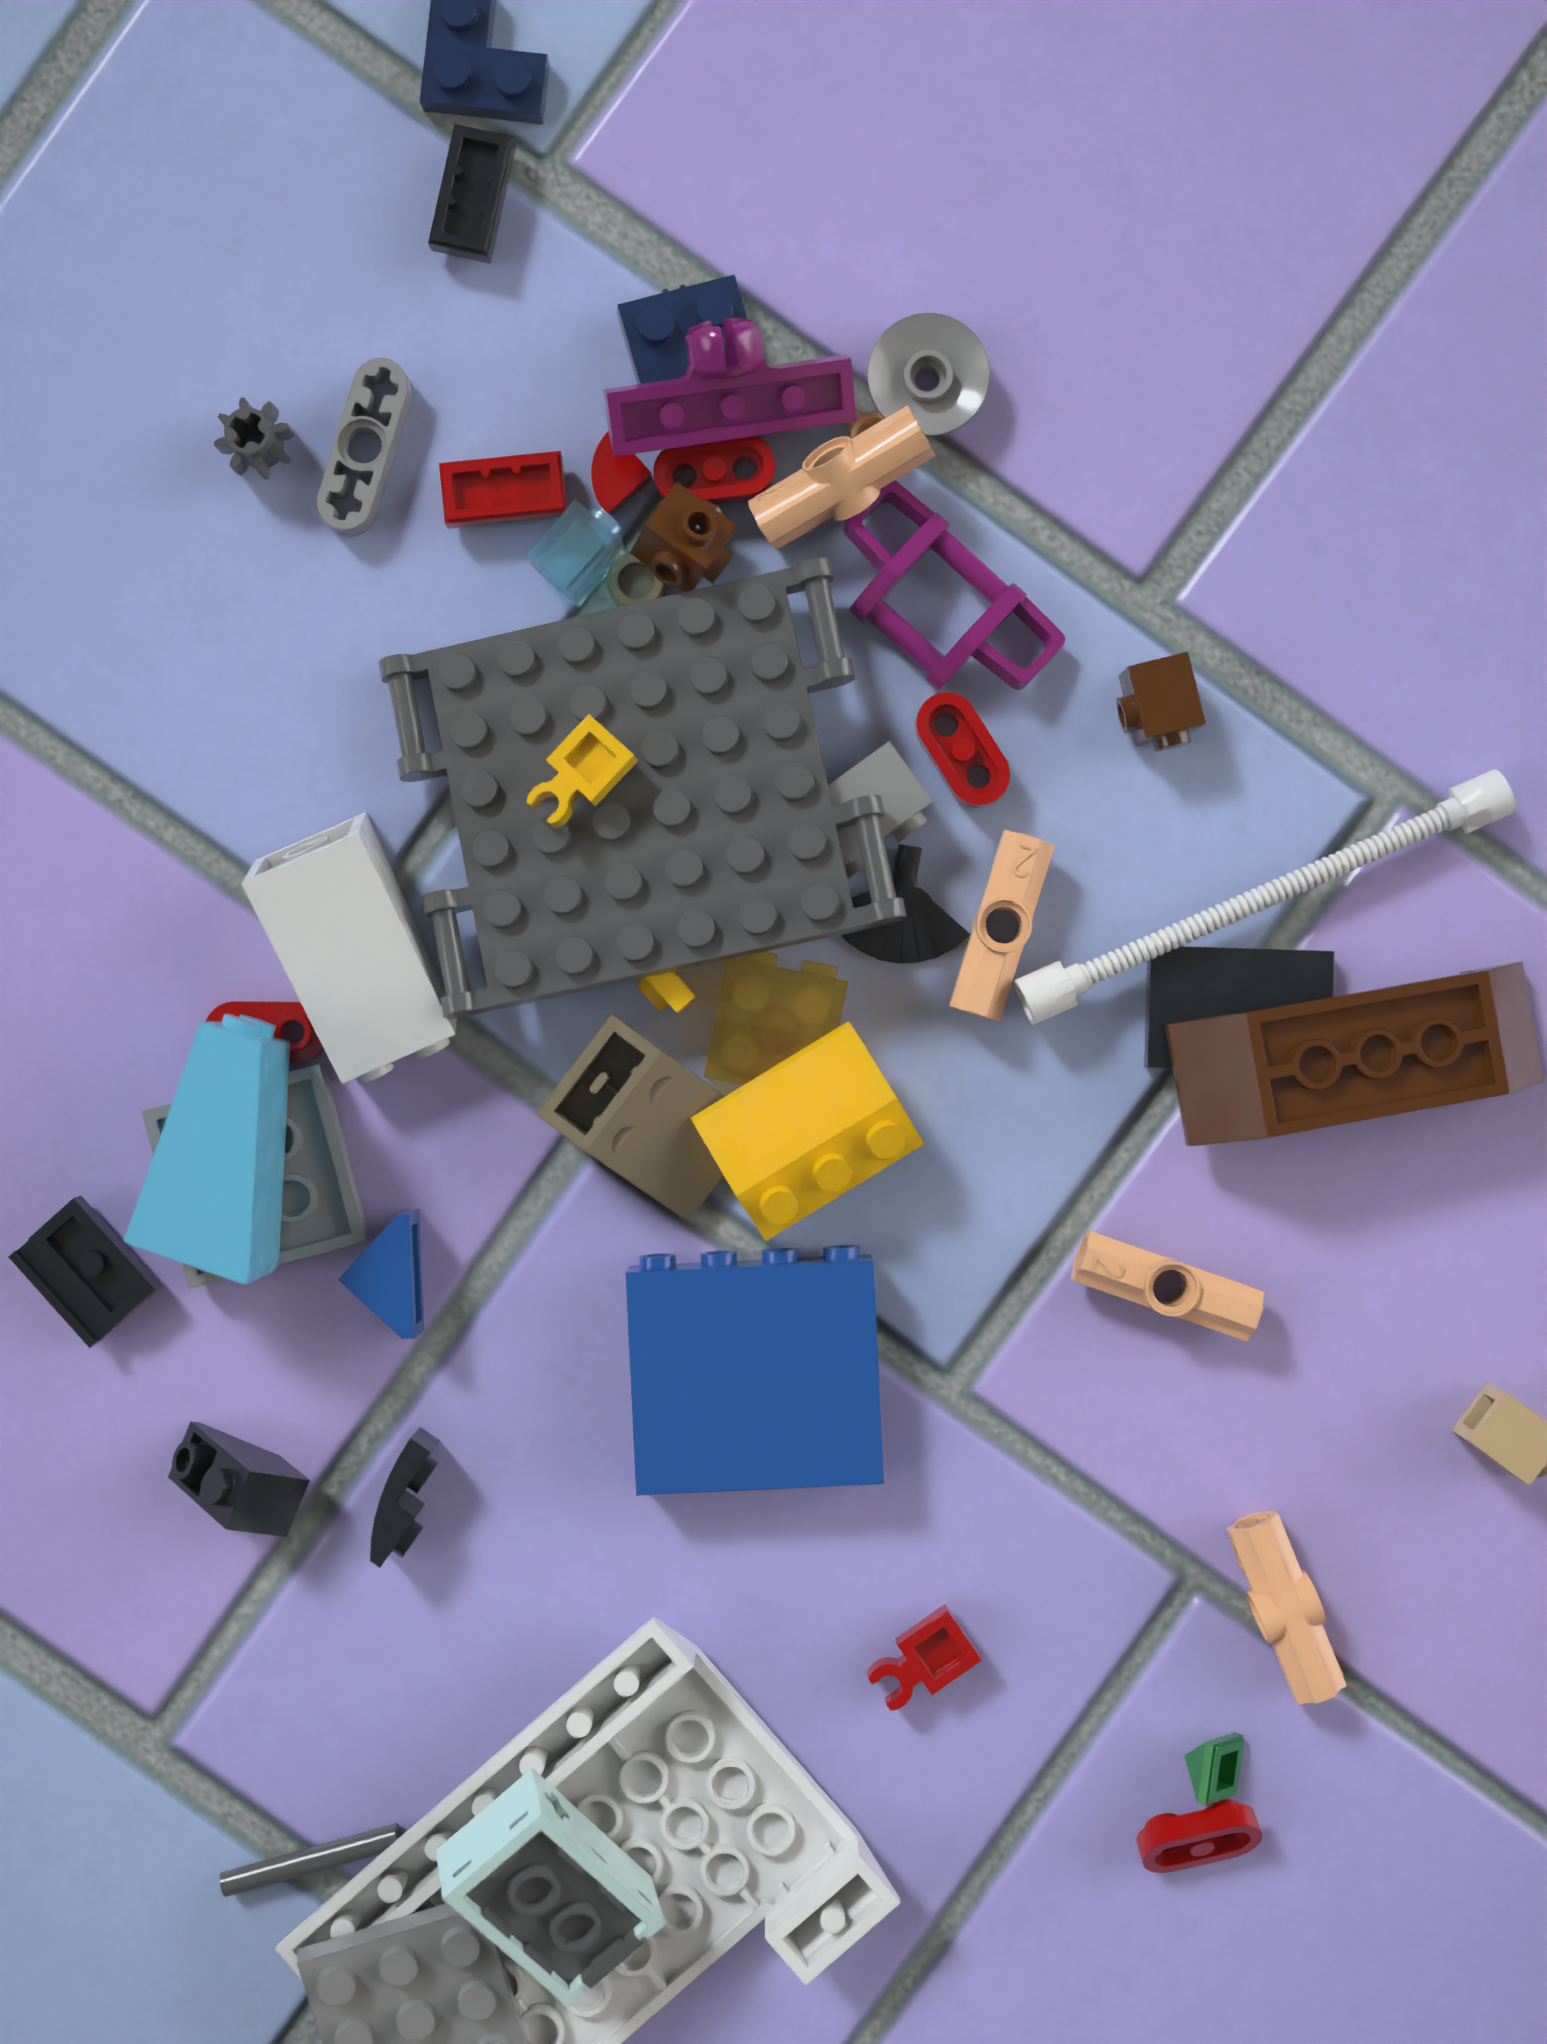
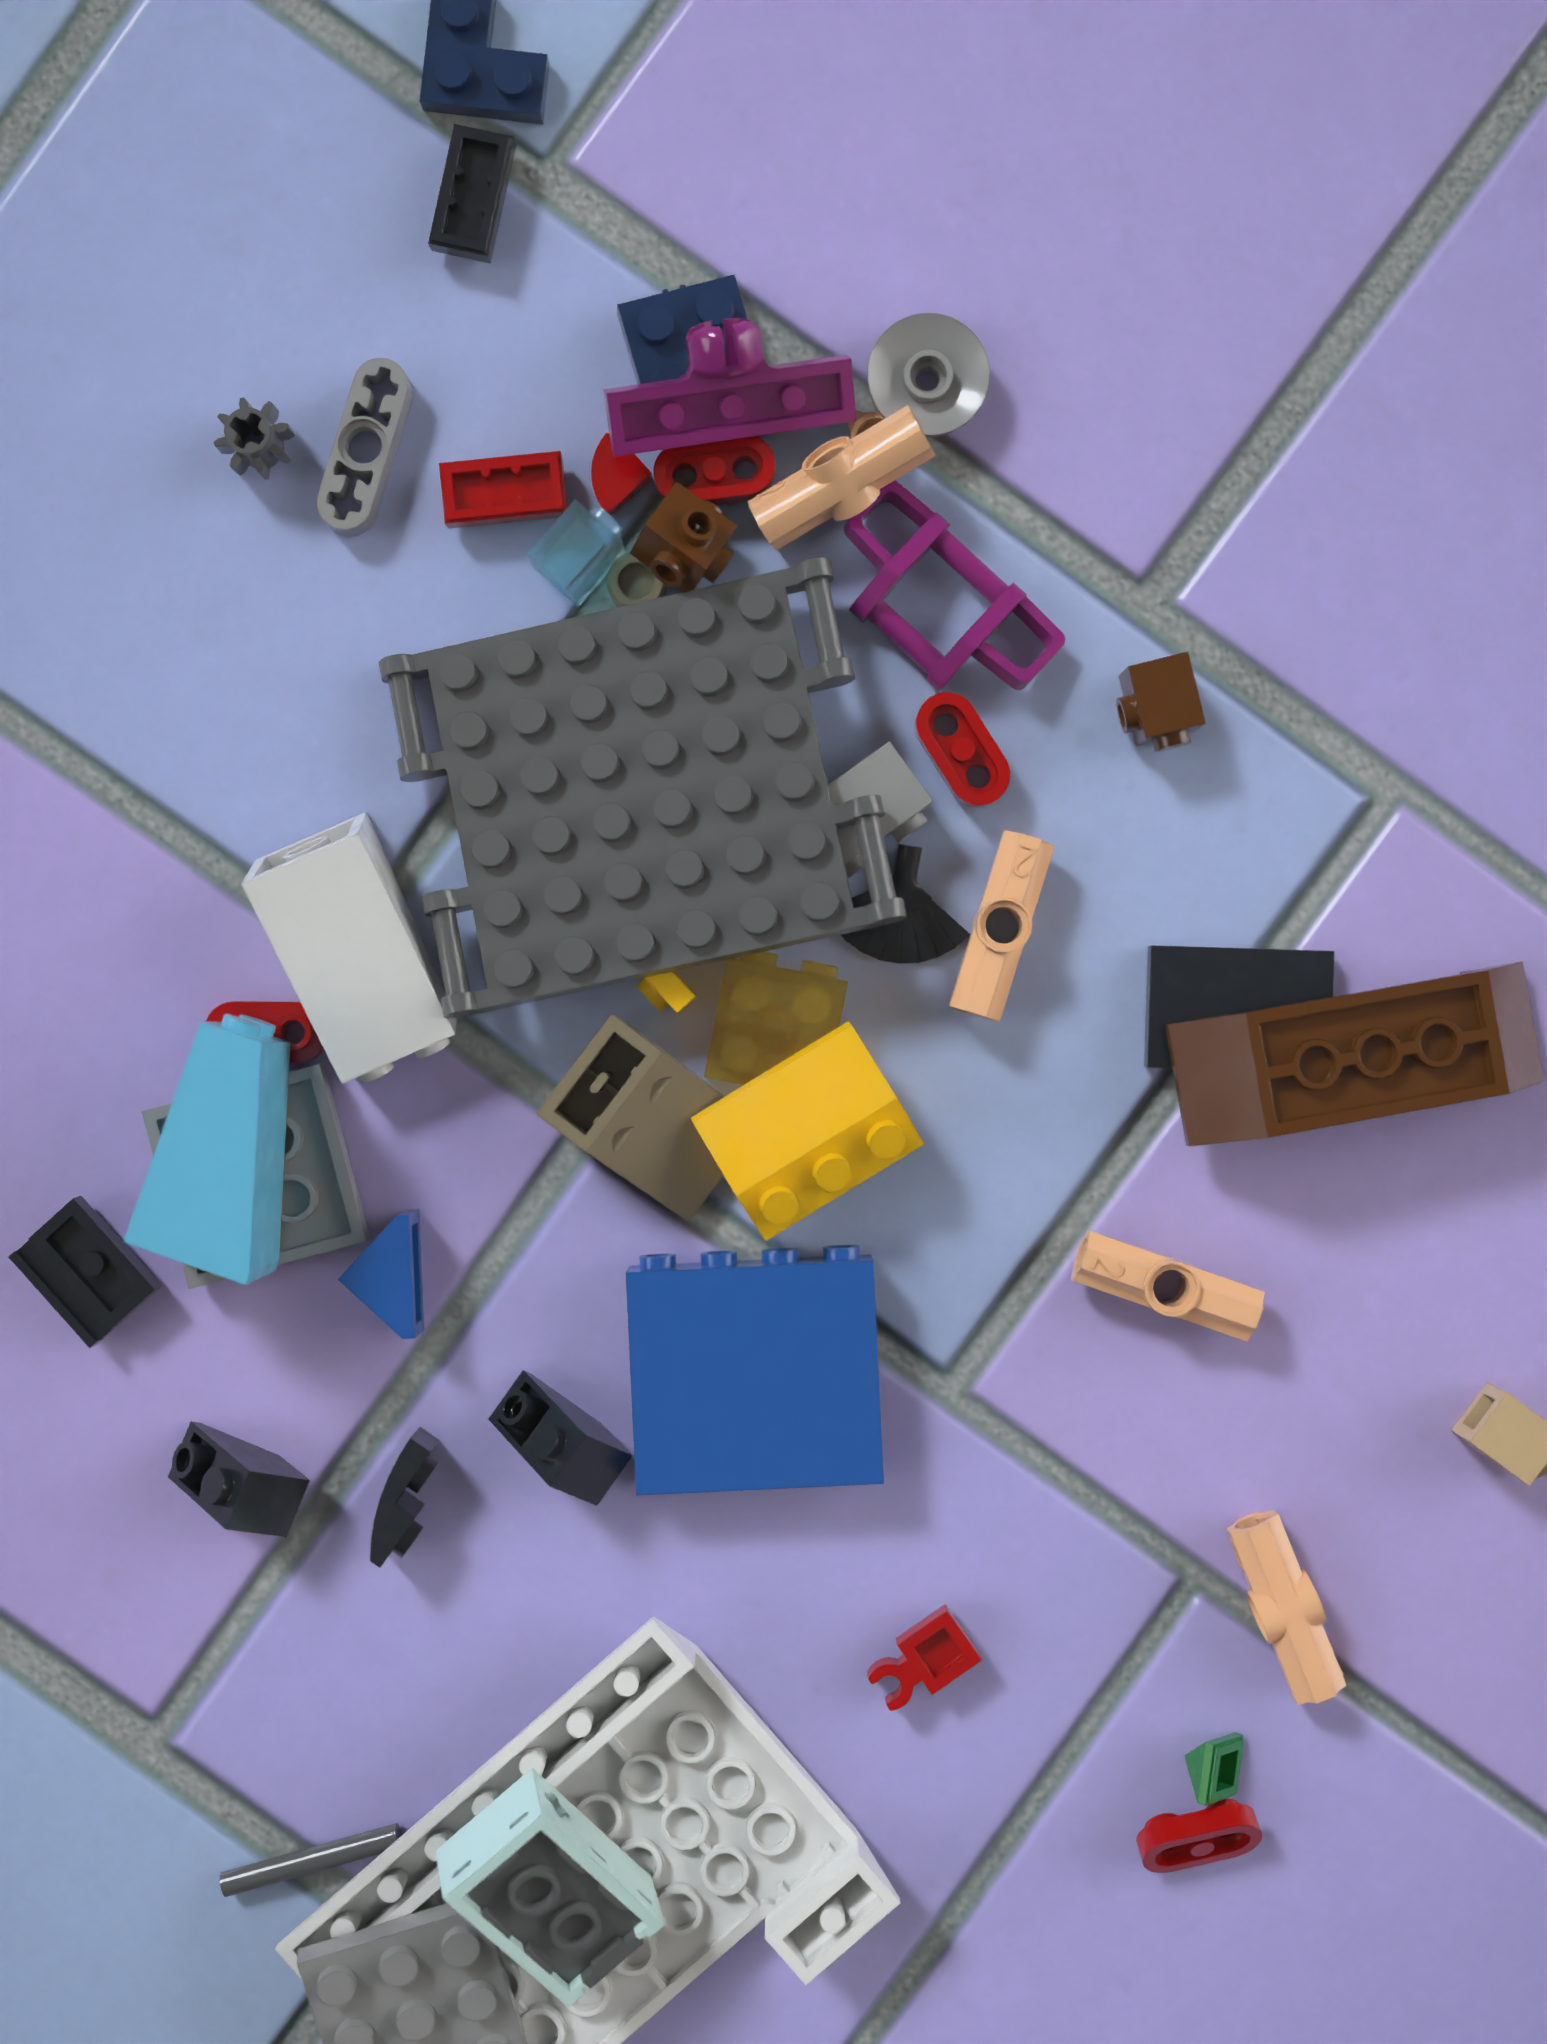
yellow plate [526,714,638,829] -> none
white hose [1013,769,1516,1025] -> none
none -> black slope [488,1370,633,1506]

